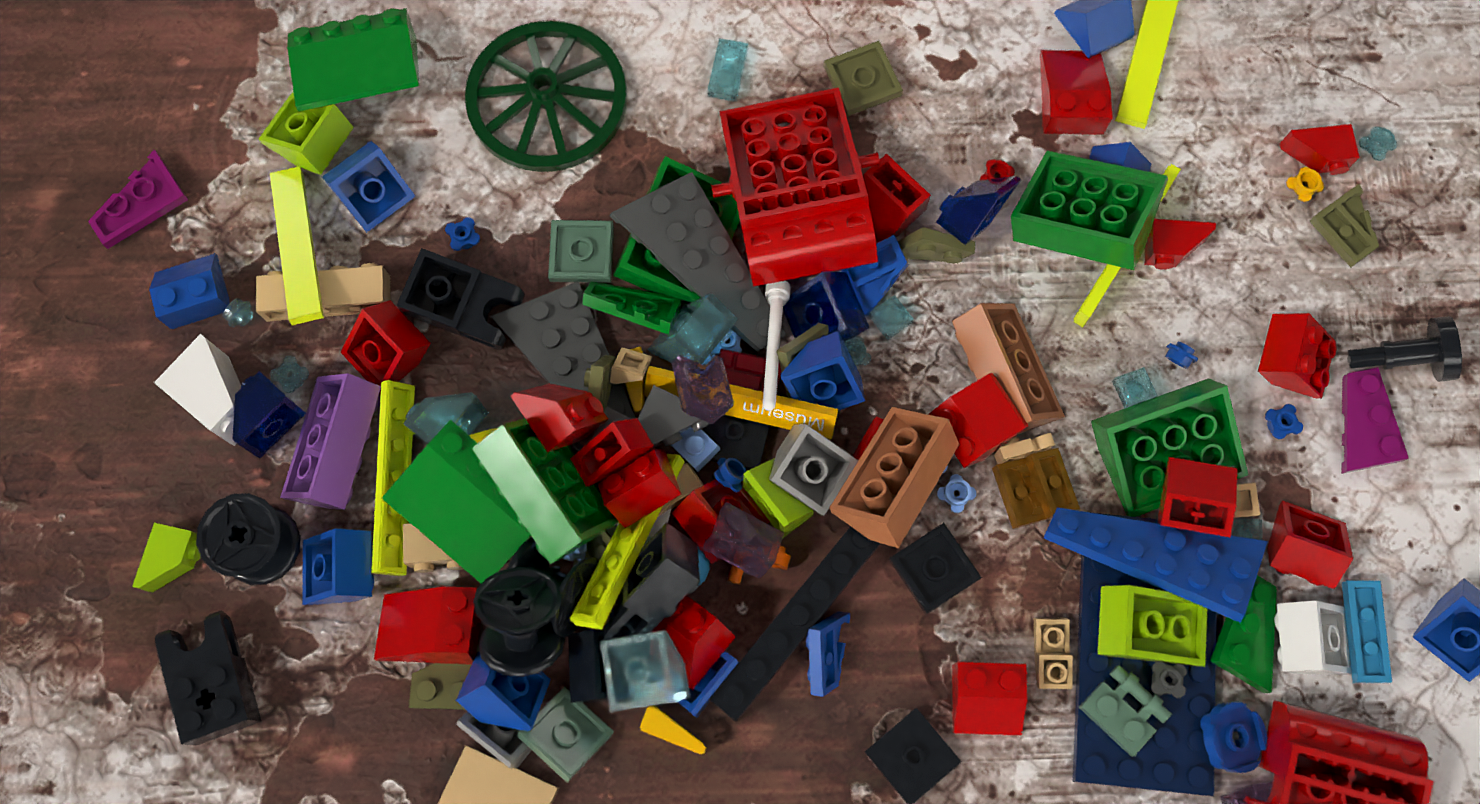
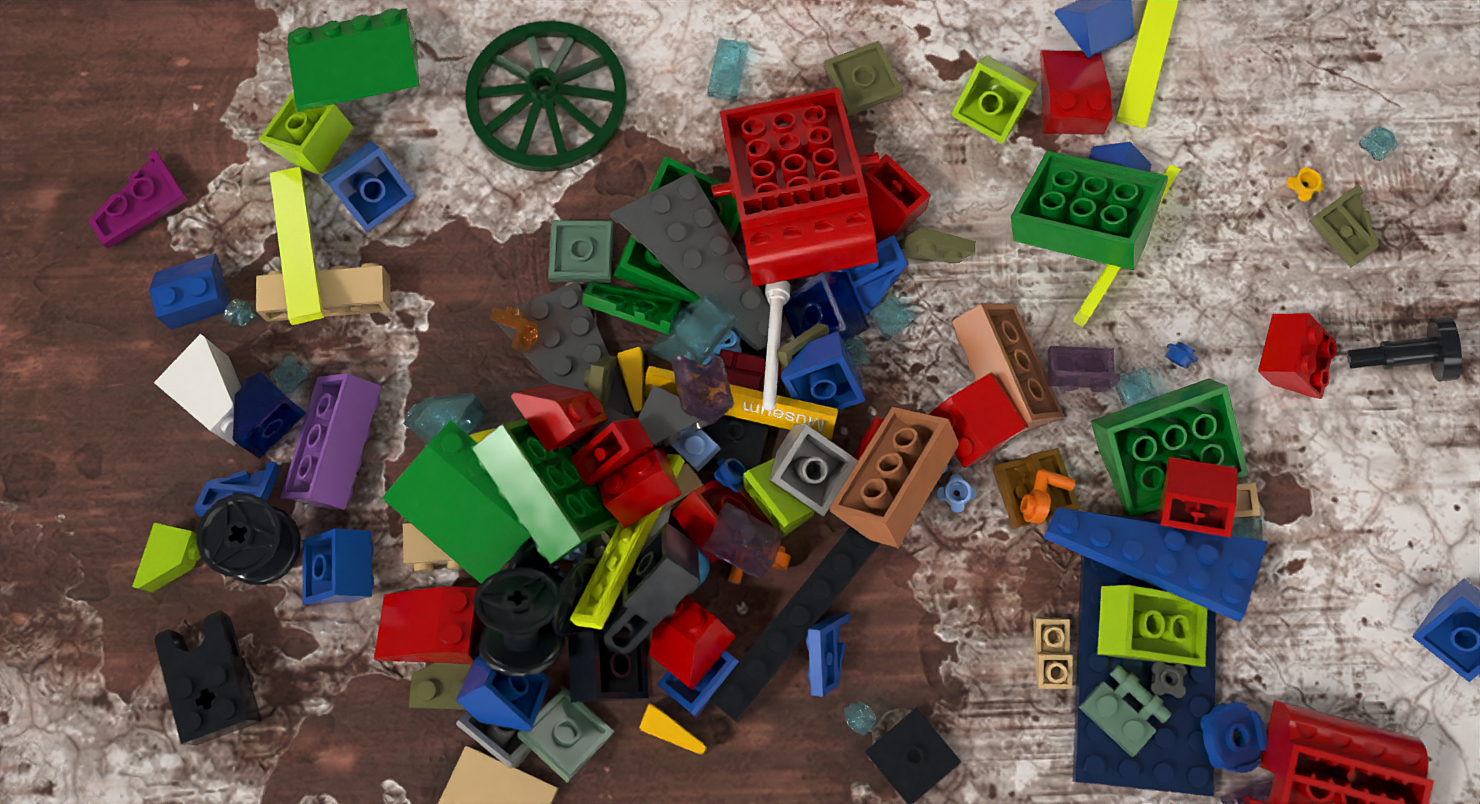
red slope [341,300,431,396] -> none
neon yellow tile [371,380,415,576] -> none
black brick [396,248,525,350] -> none
blue plate [445,217,480,251] -> none
clear light blue slope [600,630,690,712] -> none
tan slope [610,348,652,384] -> none
black plate [888,523,982,615] -> none
clear blue slope [936,176,1022,245] -> none
red slope [952,662,1027,736] -> none
red plate [980,159,1015,193] -> none
tan plate [994,433,1055,464] -> none
red slope [1145,219,1216,270] -> none
green wing [1210,575,1277,693] -> none
blue plate [1265,404,1303,439] -> none
red slope [1267,500,1353,589] -> none
white slope [1275,600,1352,675] -> none
red slope [1280,124,1360,175] -> none
magenta wing [1341,367,1409,474] -> none
dark azure plate [1342,581,1392,683] -> none
none -> blue wing [193,462,281,517]
none -> clear orange bracket [489,305,538,353]
none -> clear light blue plate [843,701,876,736]
none -> lime slope [951,55,1039,144]
none -> orange plate [1020,469,1075,525]
none -> clear purple bracket [1047,346,1120,392]

